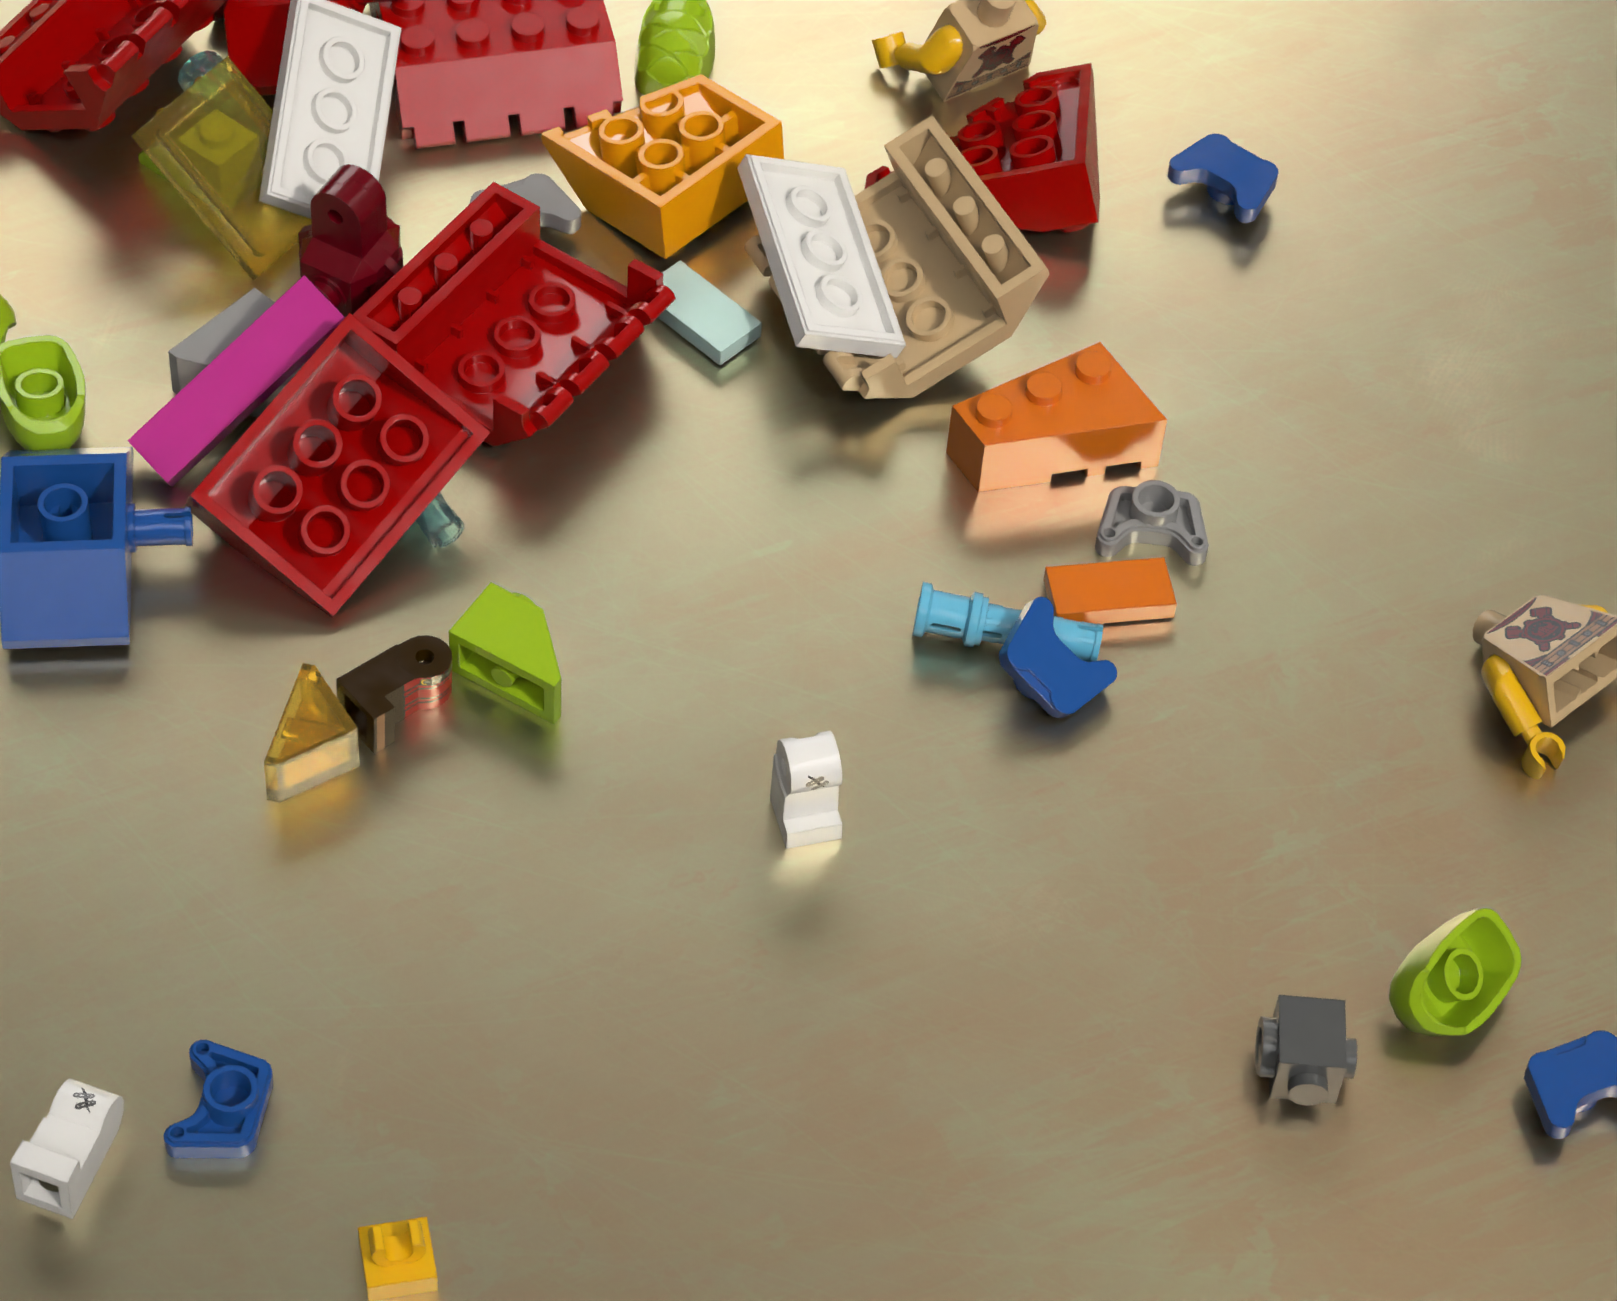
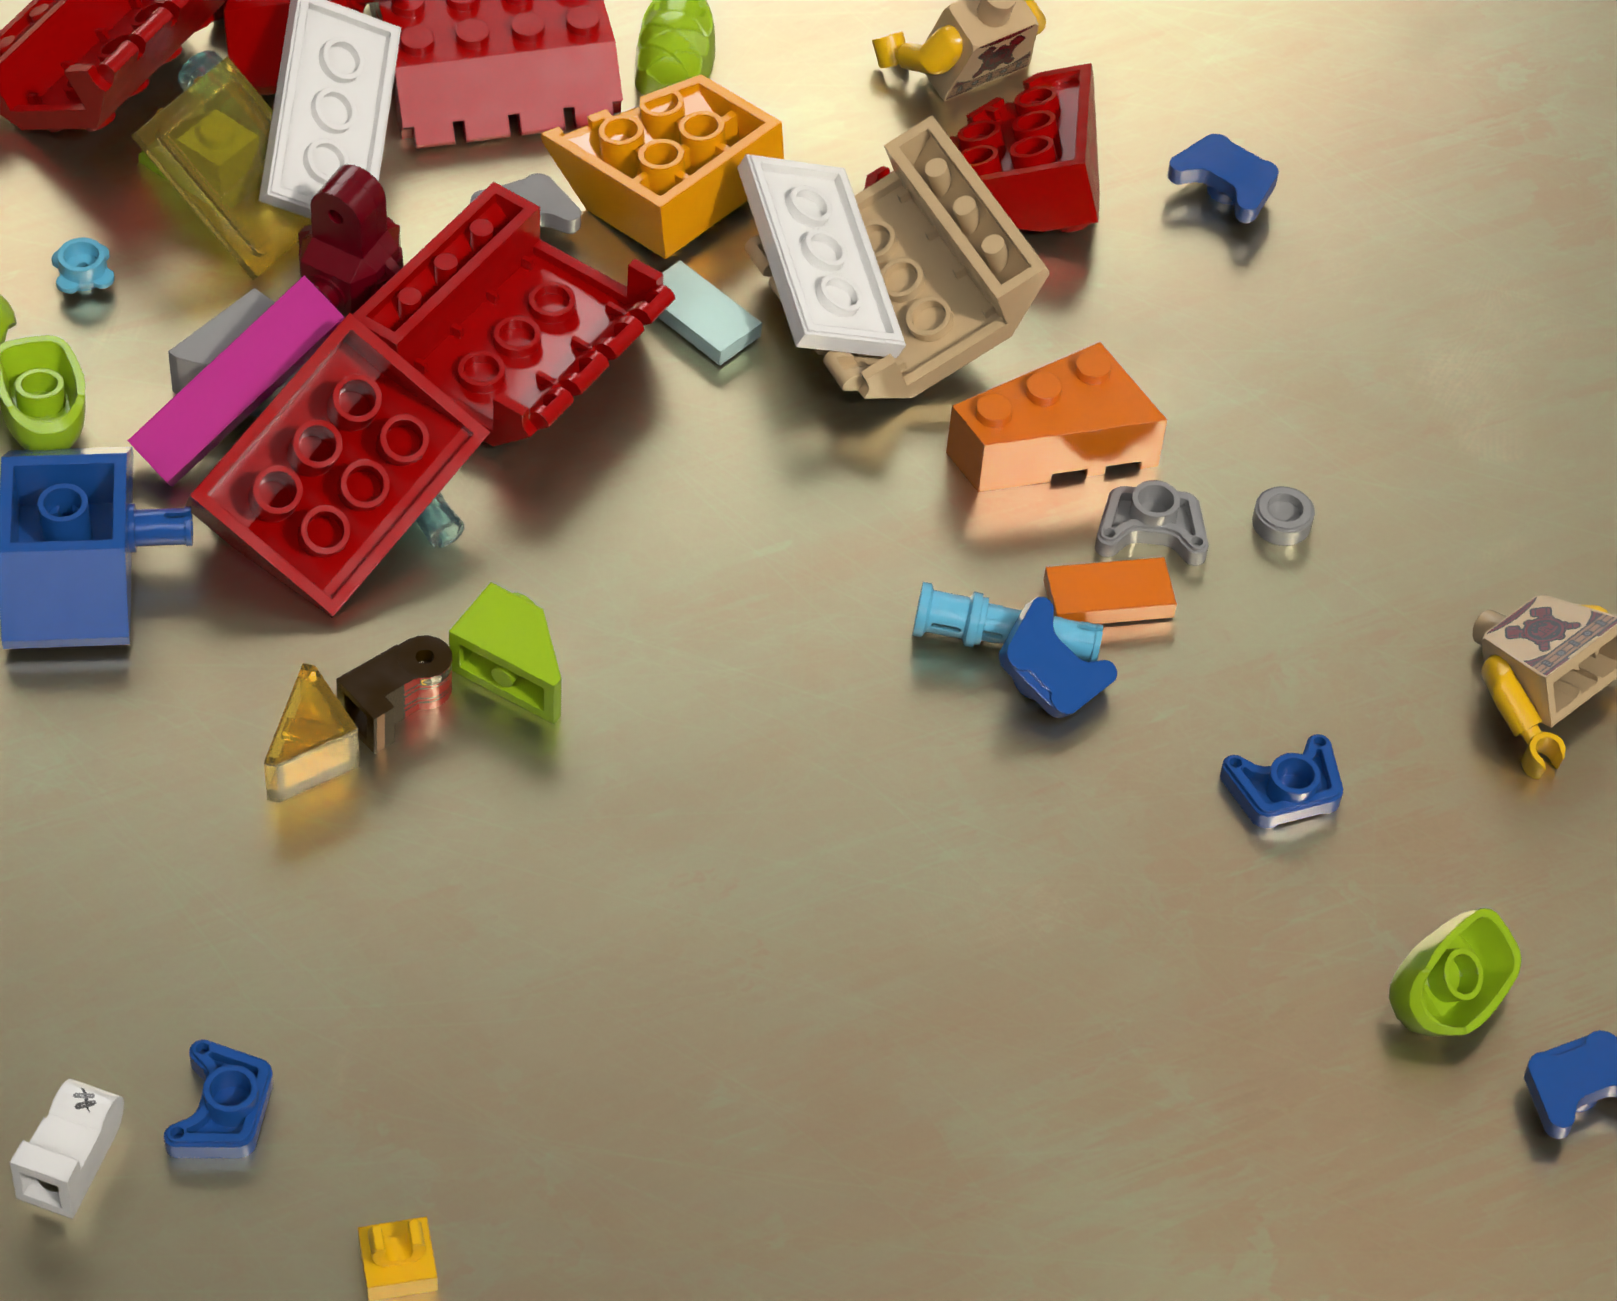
white leg [770,730,842,849] -> none
dark grey brick [1255,995,1357,1105] -> none
none -> medium azure plate [52,238,115,294]
none -> blue piece [1220,734,1344,829]
none -> light grey tile [1252,486,1315,546]

